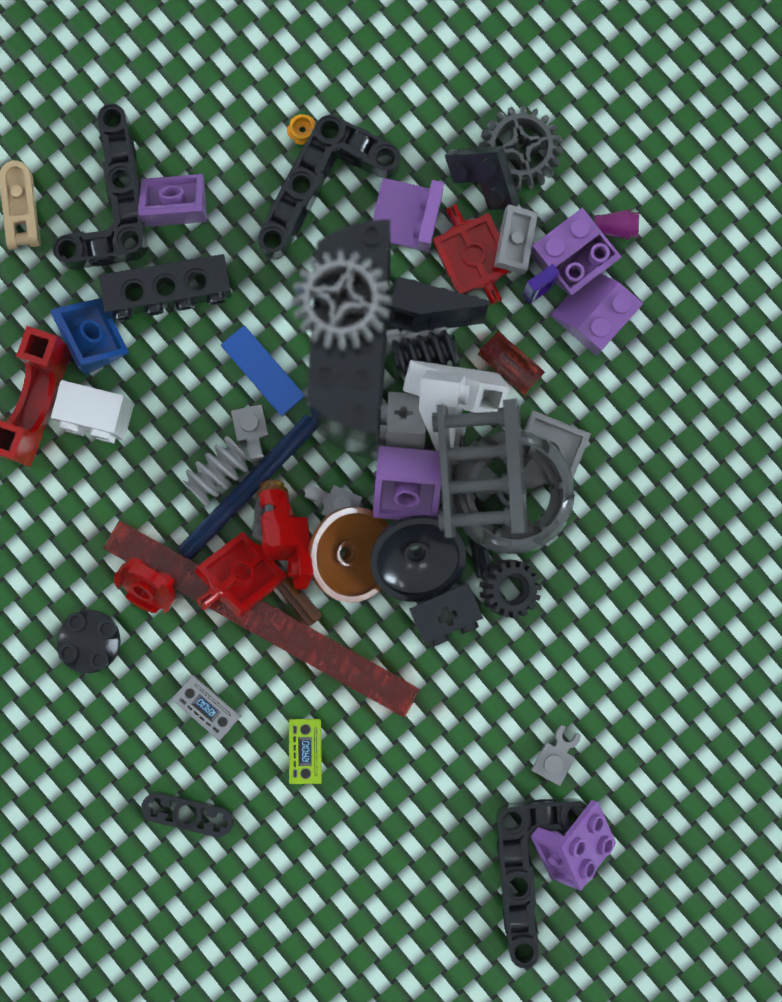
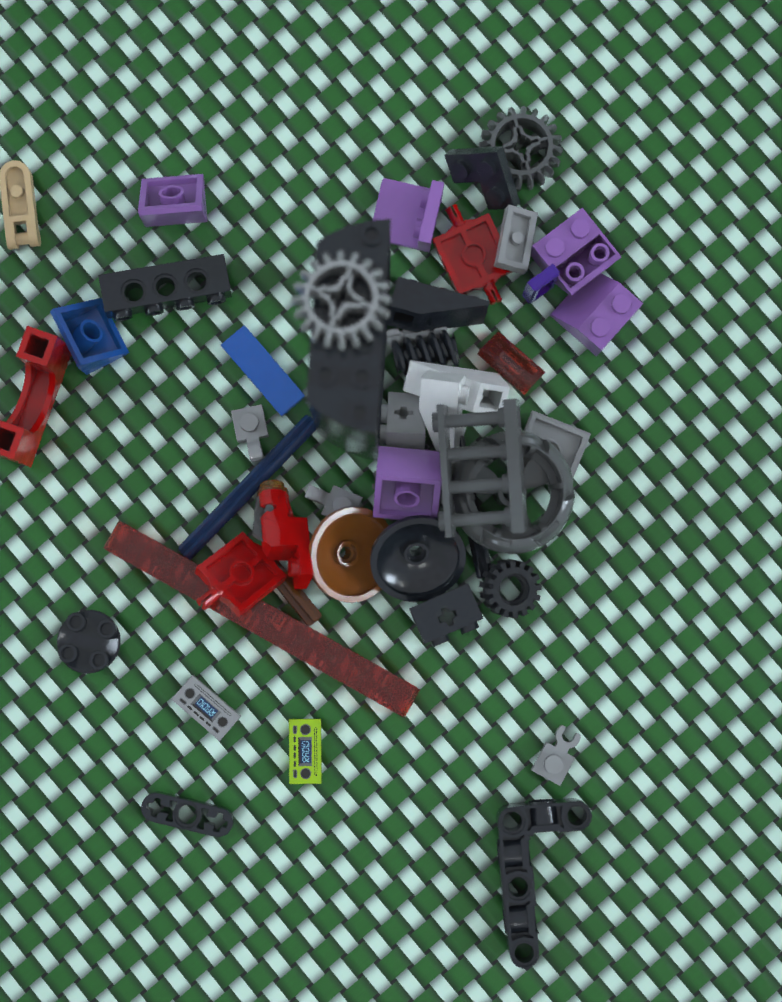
white brick [51,380,134,444] -> none
black beam [53,103,148,270] -> none
red plate [114,557,176,613] -> none
light grey piece [183,436,251,506] -> none
black beam [258,115,400,260] -> none
light orange plate [287,114,316,145] -> none
medium lavender bracket [531,800,616,891] -> none
magenta cone [594,209,639,240] -> none

